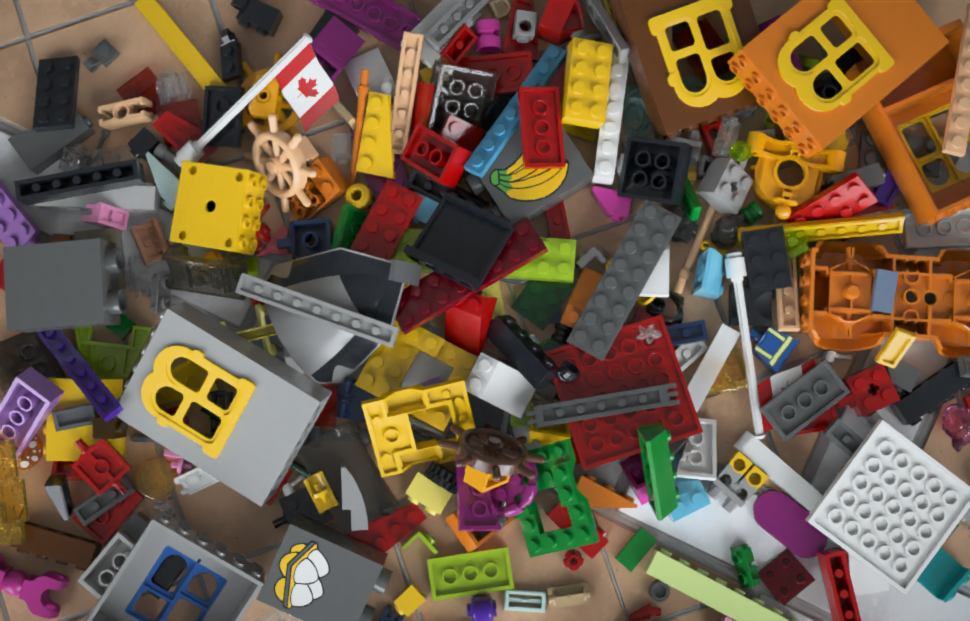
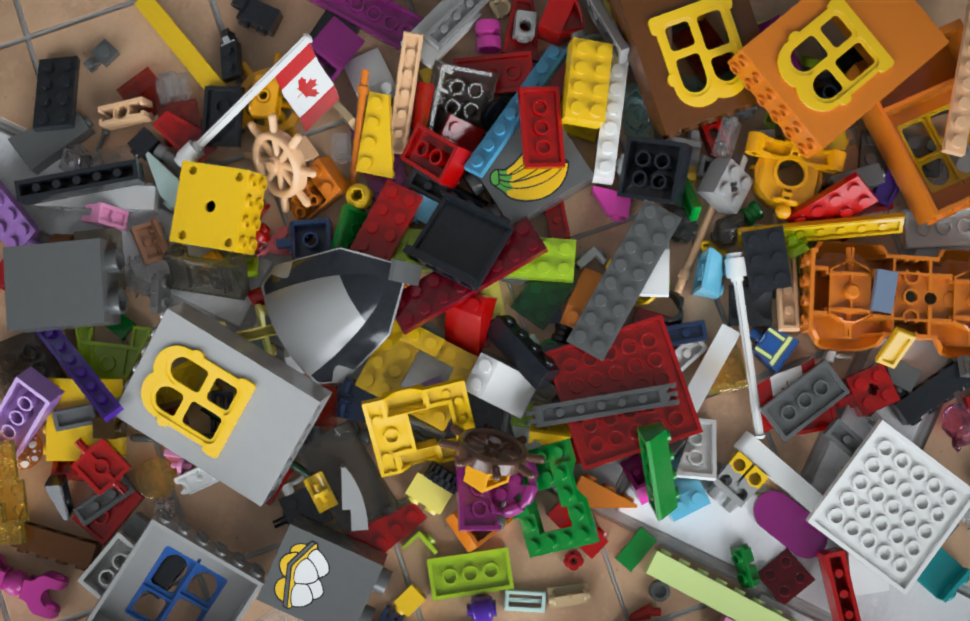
light grey plate [235,273,400,348] -> none
red slope [440,23,478,68] -> none
black tile [556,361,580,383] -> none
clear plant [637,324,662,344] -> none
black bush [645,297,666,316] -> none
clear neon green tile [729,141,753,162] -> none

